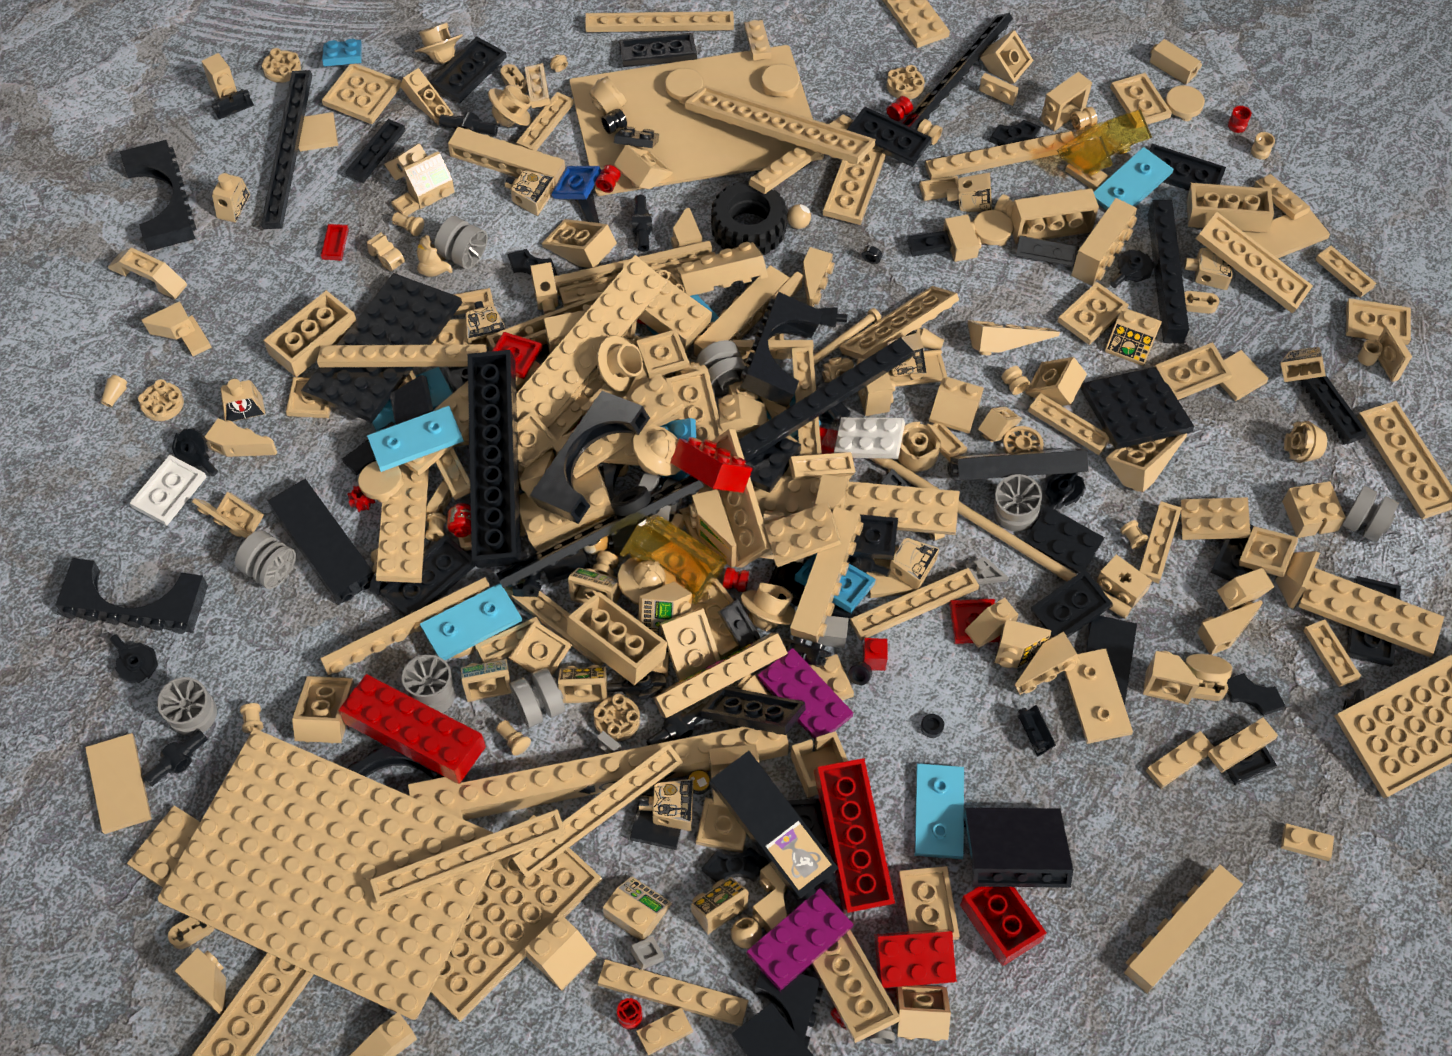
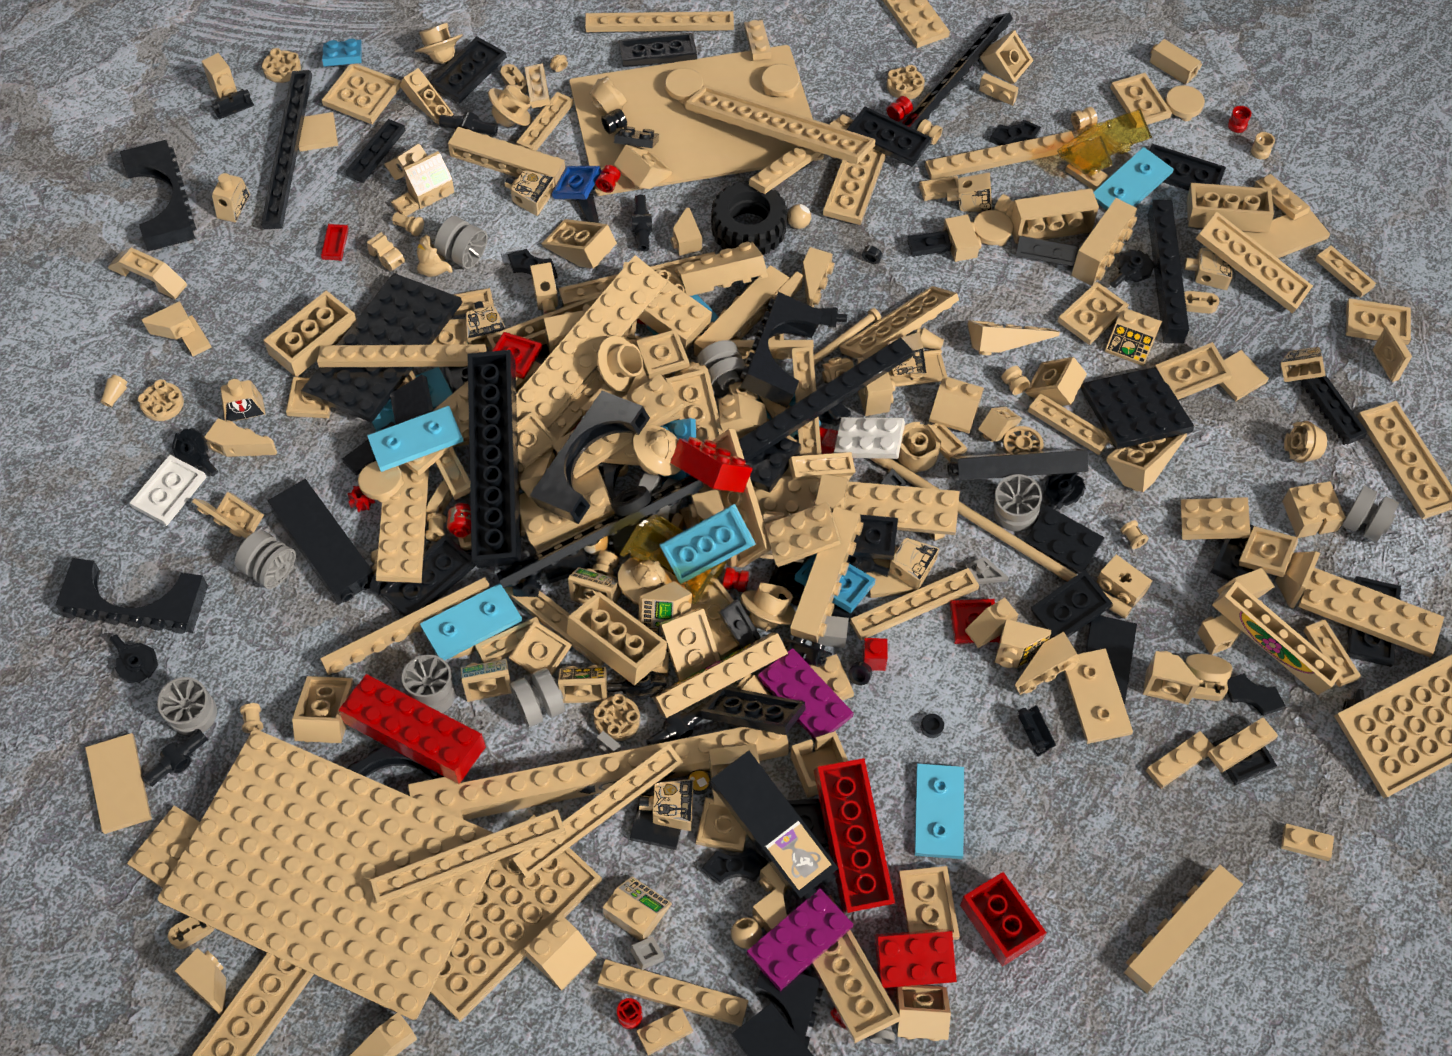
tan pin [496,720,531,756] -> none
tan plate [554,240,712,296] -> none
tan slope [691,877,749,935] -> none
black panel [964,807,1074,888] -> none
tan window [1040,72,1092,131] -> none
tan plate [1139,501,1182,584] -> none
tan beam [1358,339,1383,366] -> none
none -> medium azure plate [660,504,756,584]
none -> tan brick [1212,581,1343,695]

